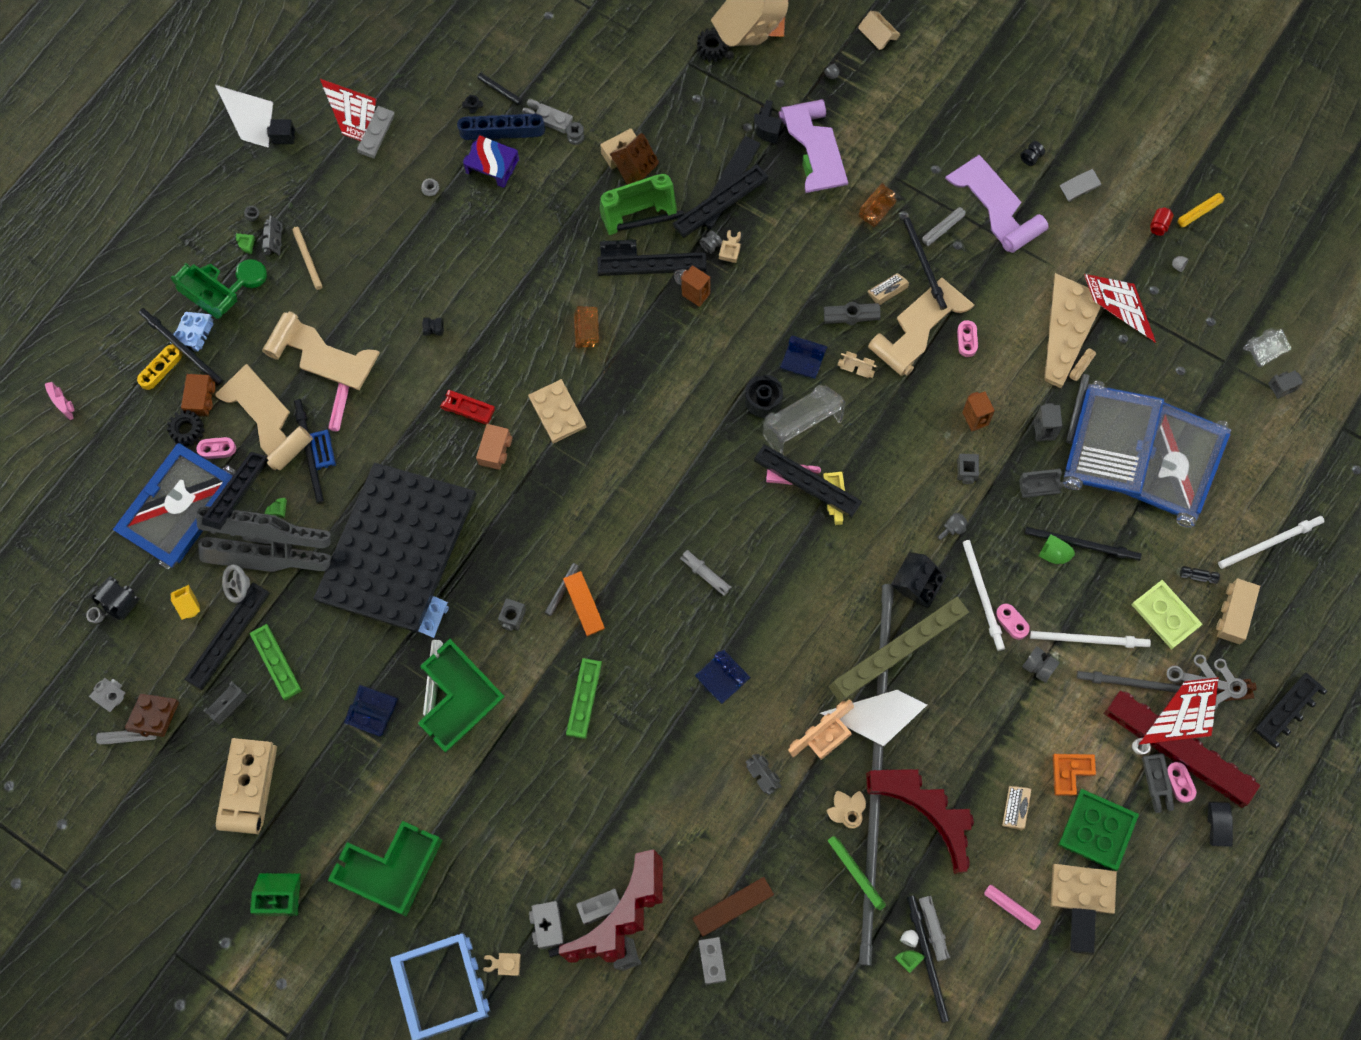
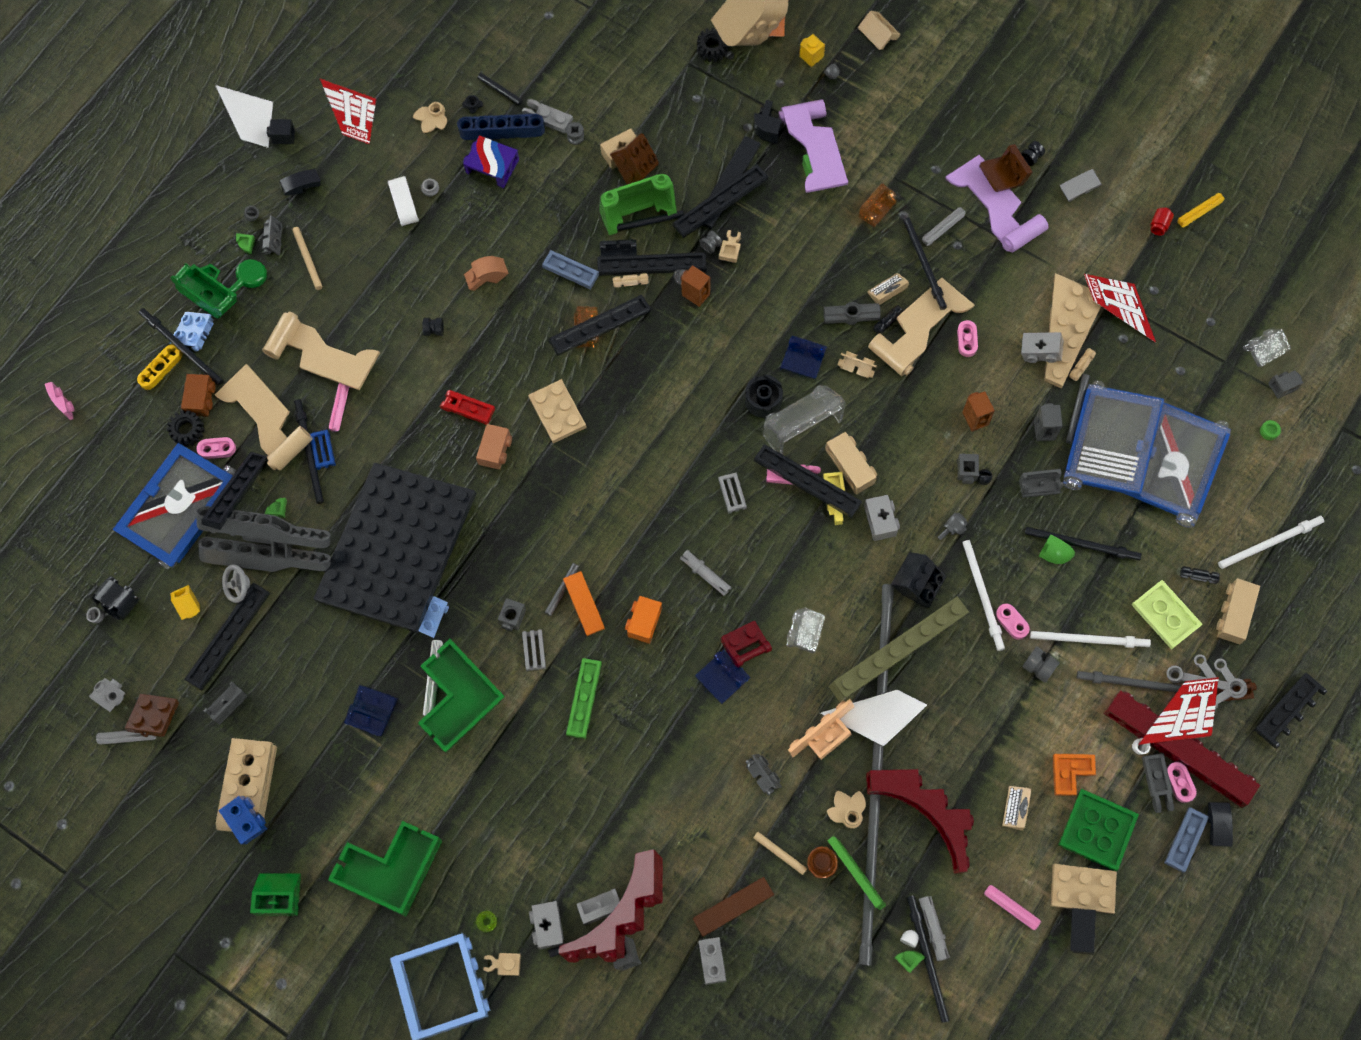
bright green tile [249,624,302,700] -> none
light grey plate [357,106,395,158] -> none
light grey hinge [1172,256,1188,272] -> none
none -> blue brick [218,796,267,844]
none -> black slope [280,169,321,195]
none -> white beam [388,176,419,226]
none -> tan plate [413,102,447,133]
none -> nougat brick [464,256,509,291]
none -> clear neon green plate [476,911,497,932]
none -> light grey tile [522,629,546,671]
none -> sand blue plate [542,250,599,290]
none -> black tile [548,295,651,356]
none -> tan axle [613,273,649,288]
none -> orange brick [625,596,662,644]
none -> light grey tile [718,472,747,514]
none -> dark red plate [720,620,772,668]
none -> tan bar [753,832,808,875]
none -> clear bracket [787,607,825,653]
none -> yellow brick [799,34,825,67]
none -> dark orange hair [807,846,839,878]
none -> tan brick [825,432,877,494]
none -> light grey brick [864,495,900,541]
none -> black axle [873,305,903,334]
none -> black hinge [977,469,993,485]
none -> reddish brown bracket [979,144,1033,192]
none -> light grey brick [1021,332,1064,363]
none -> sand blue plate [1164,807,1209,873]
none -> bright green tile [1260,420,1281,440]

